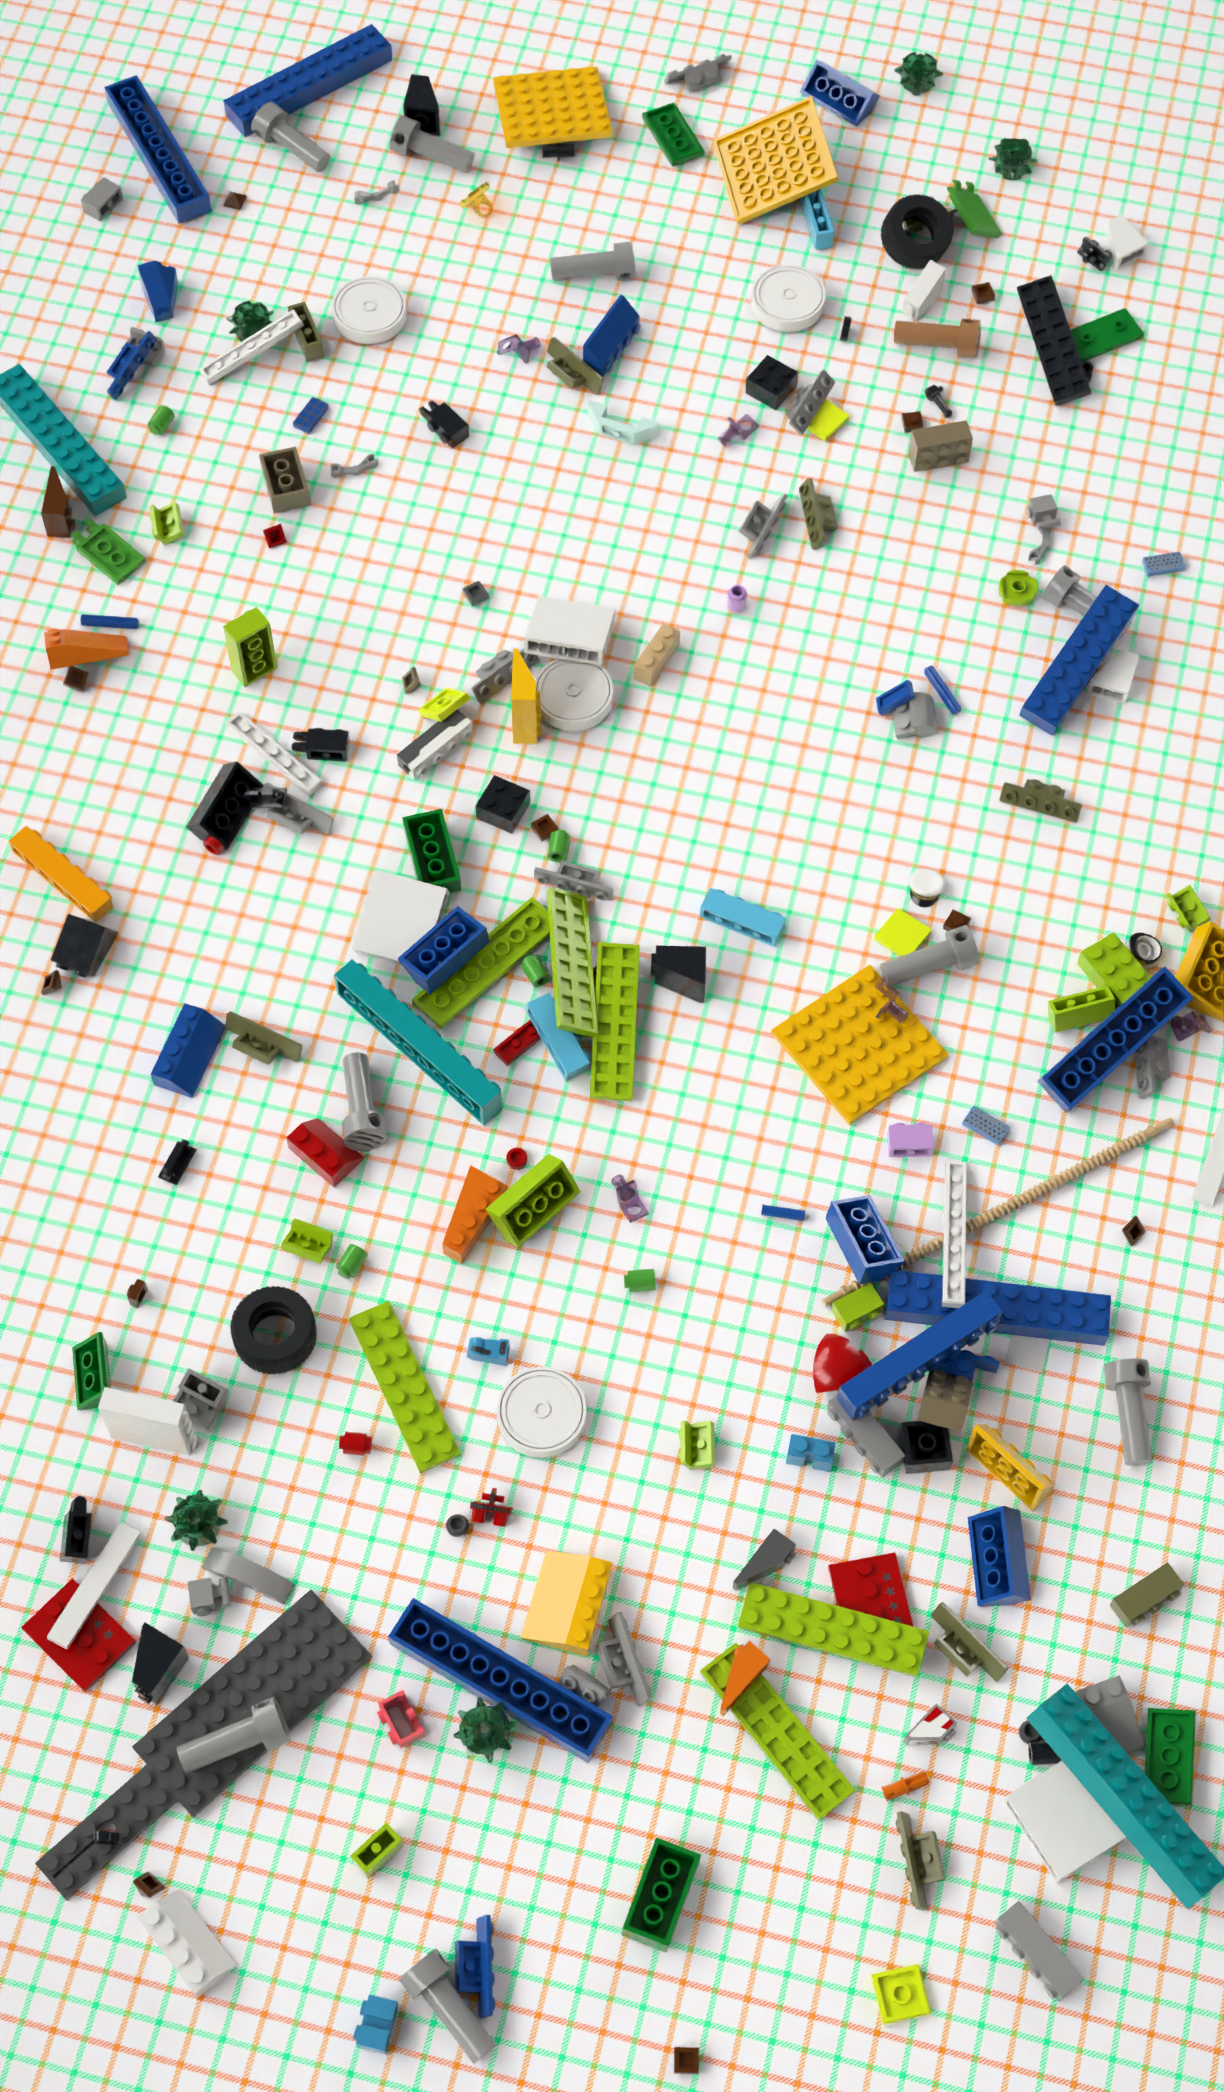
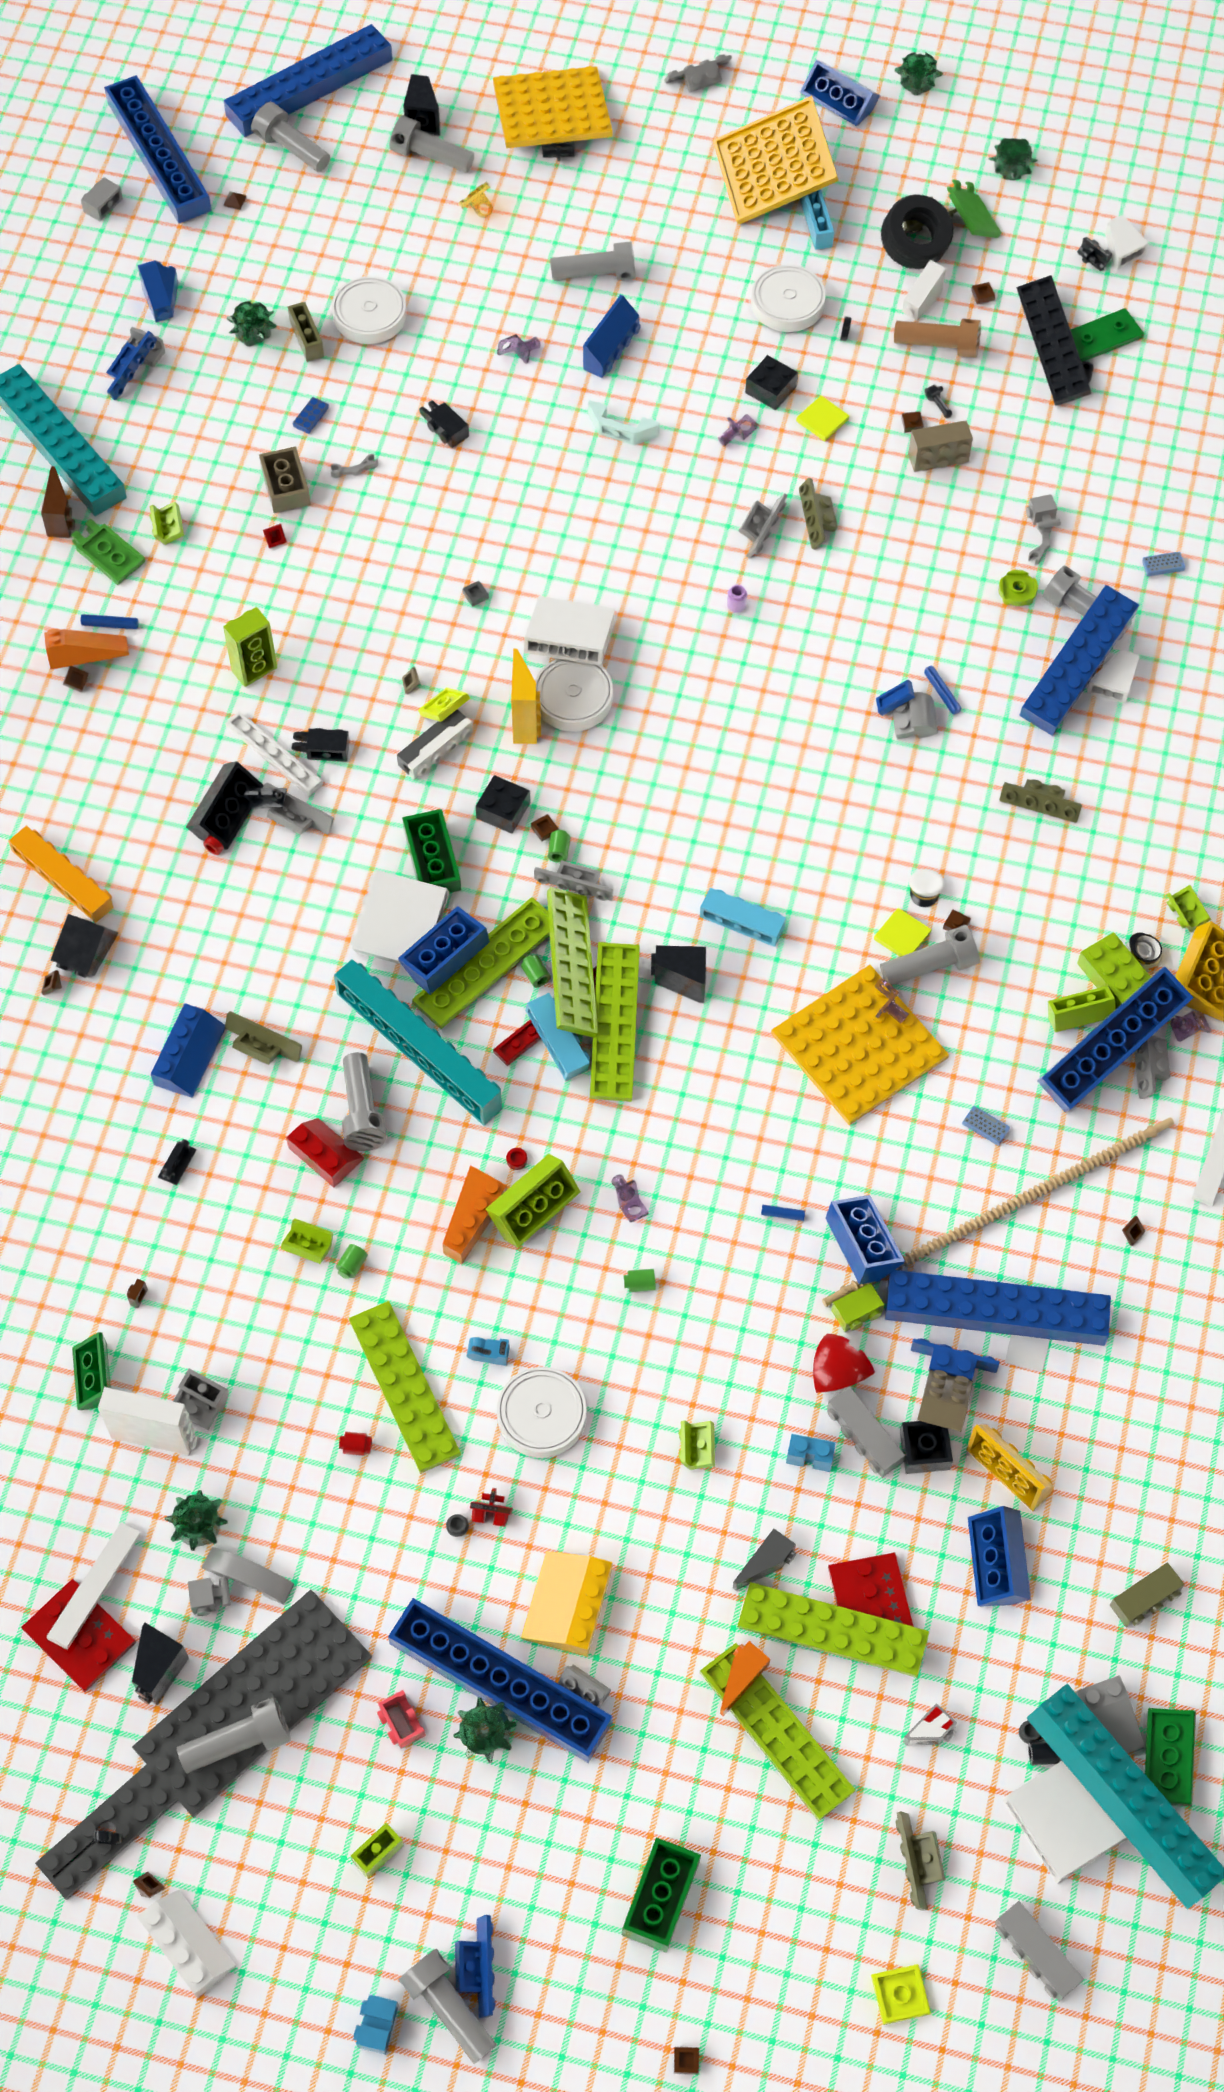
black hinge [59,1495,92,1564] -> none
bright green brick [147,405,175,435] -> none
white tile [199,309,304,385] -> none
black tyre [230,1286,317,1375] -> none
light grey piece [354,180,400,204] -> none
light grey bracket [471,648,539,704] -> none
olive bracket [546,337,604,395] -> none
light grey bracket [596,1611,652,1707] -> none
tan brick [634,623,680,687] -> none
green plate [642,102,705,167] -> none
light grey bracket [785,370,835,435] -> none
blue brick [837,1290,1003,1421] -> none
orange axle [881,1771,929,1802] -> none
lavender brick [887,1122,933,1157] -> none
olive bracket [931,1602,1009,1682] -> none
white tile [942,1161,967,1308] -> none
light grey piece [1104,1358,1152,1466] -> none

